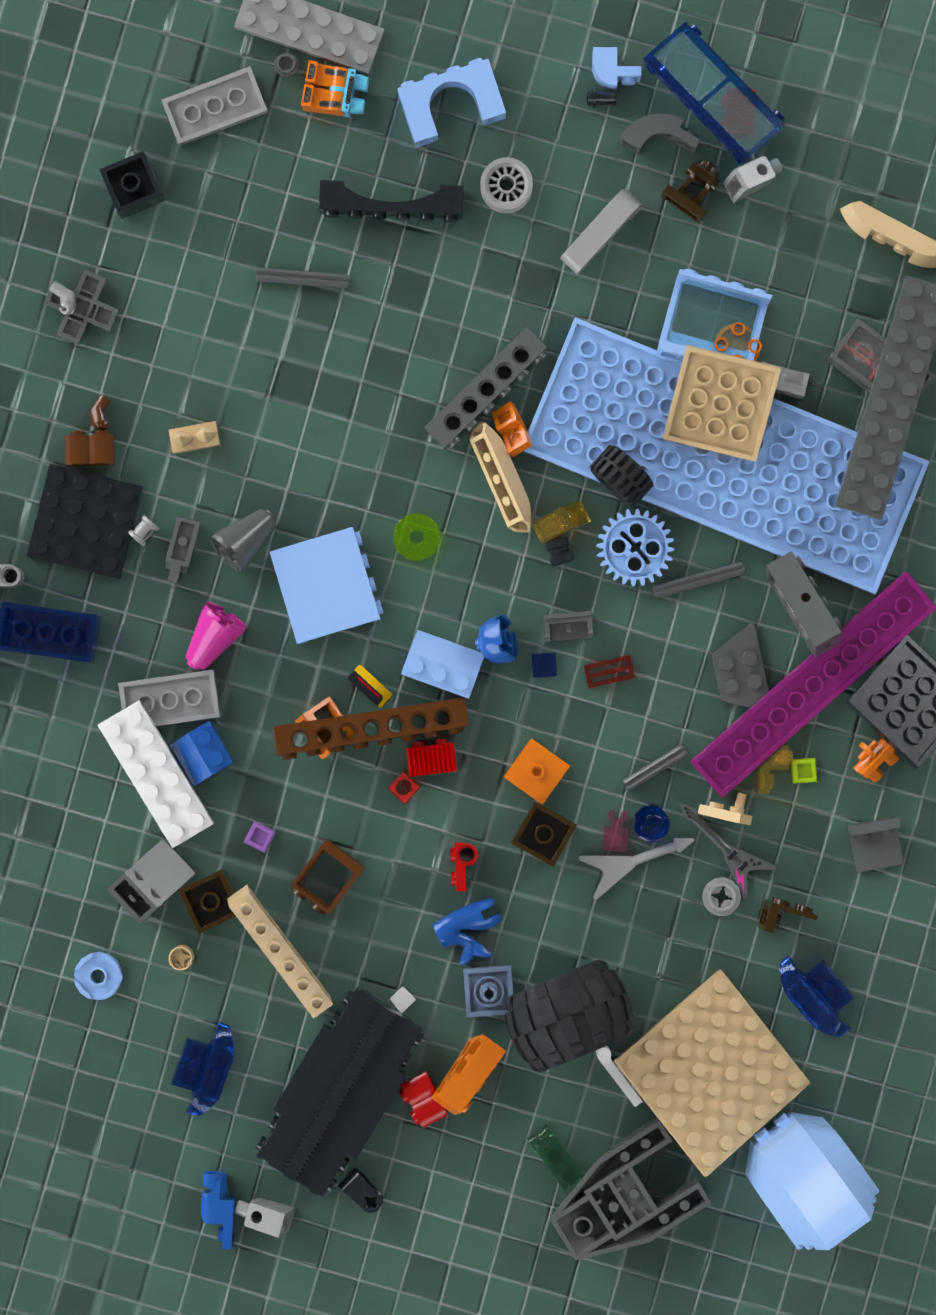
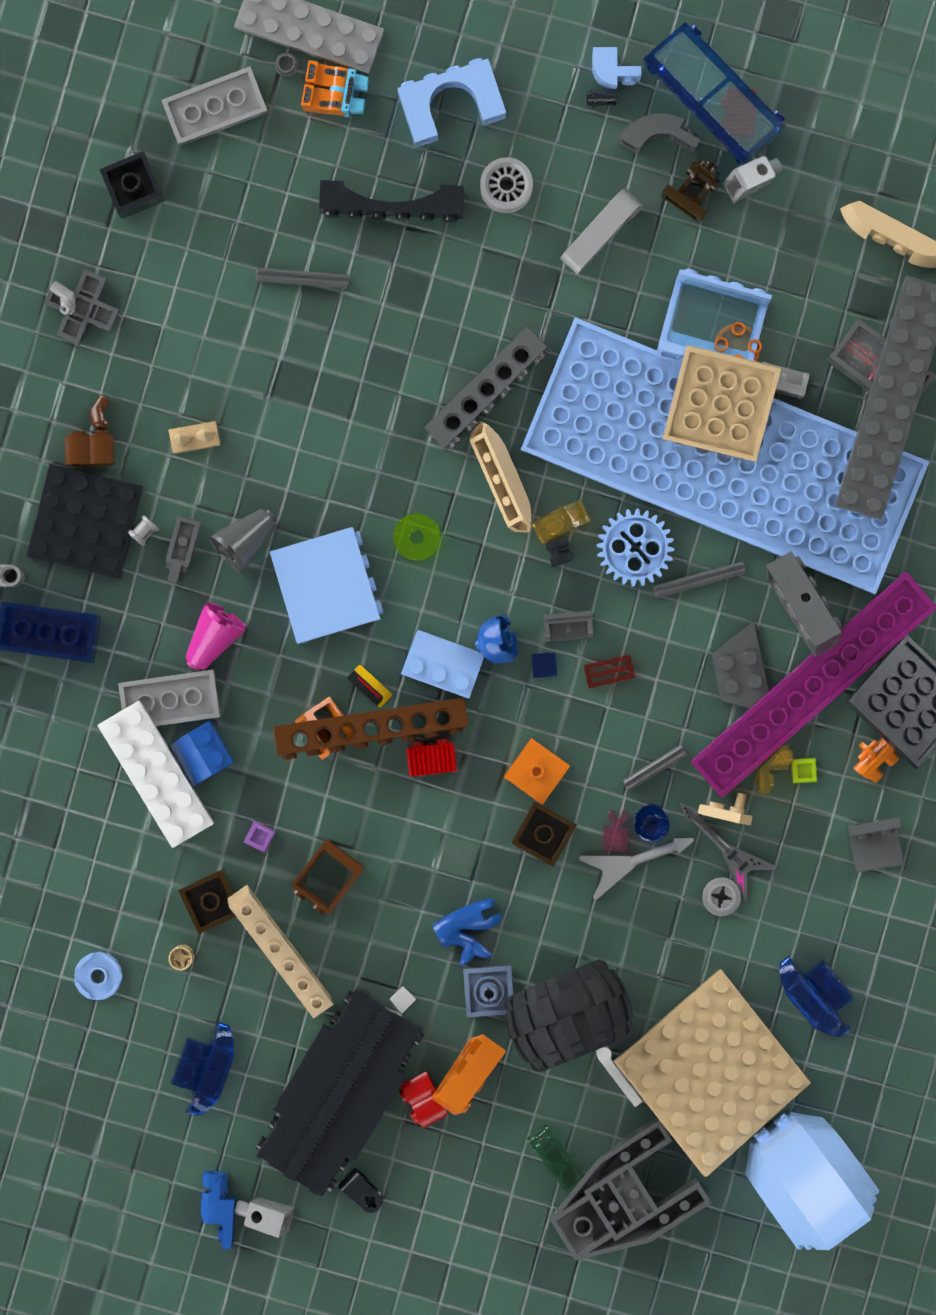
slope [107,838,196,924] -> none
clear red tile [387,771,421,805] -> none
red plate [450,842,478,892] -> none
orange slope [492,401,533,457] -> none
black tyre [590,445,654,507] -> none
dark brown bracket [757,897,818,933] -> none

